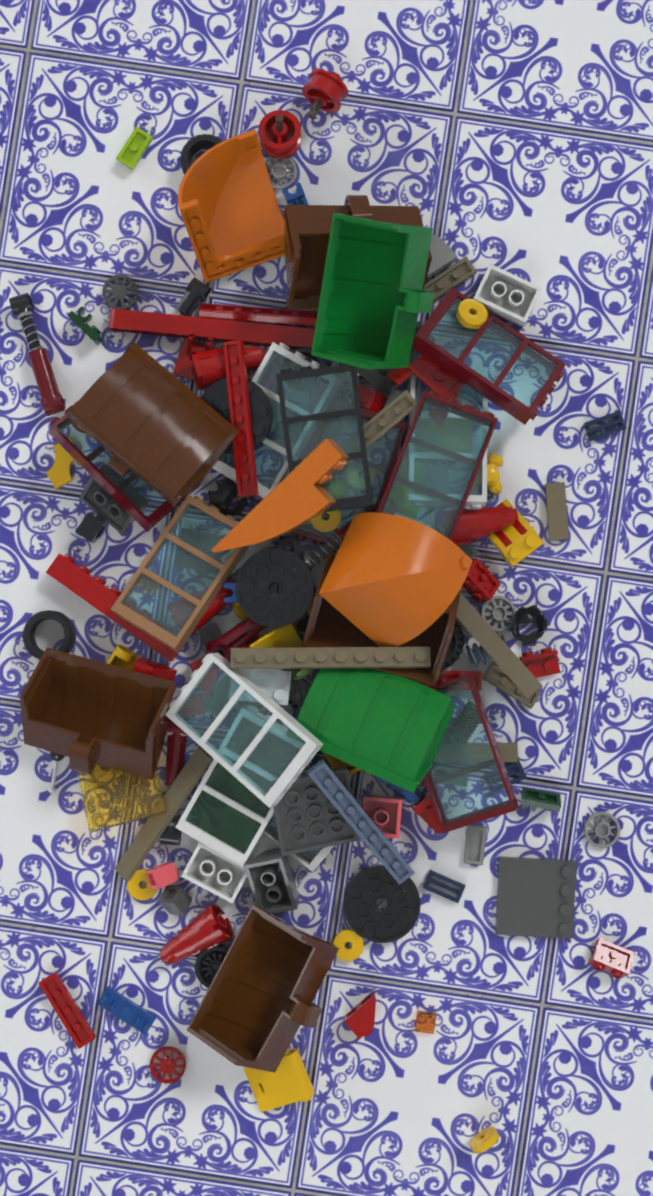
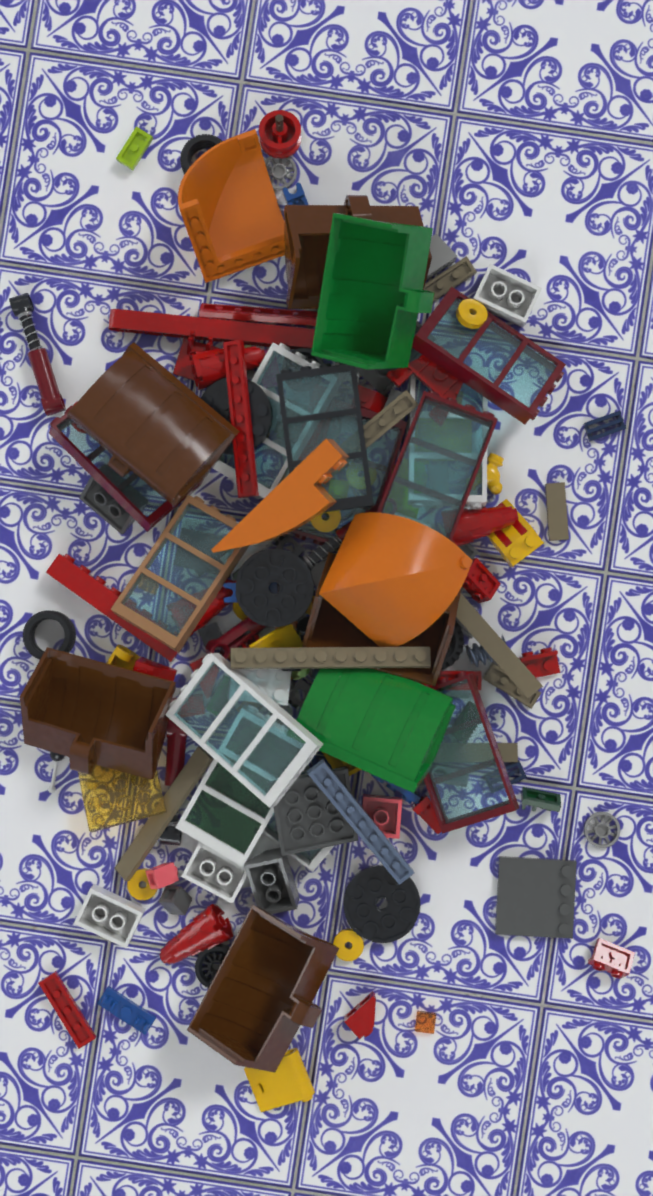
yellow tile [46,437,75,490] -> none
dark green plate [67,307,103,345] -> none
black brick [75,512,107,543] -> none
dark grey wheel [102,275,138,310] -> none
red wheel [150,1046,186,1084] -> none
black piece [176,277,211,316] -> none
black helmet [208,477,248,516] -> none
red wheel [302,68,348,119] -> none
dark blue tile [423,869,466,903] -> none
light grey tile [463,825,487,865] -> none
yellow piece [469,1127,499,1154] -> none
light grey wheel [480,596,516,632] -> none
black helmet [512,605,548,645] -> none
none -> white brick [74,884,146,948]

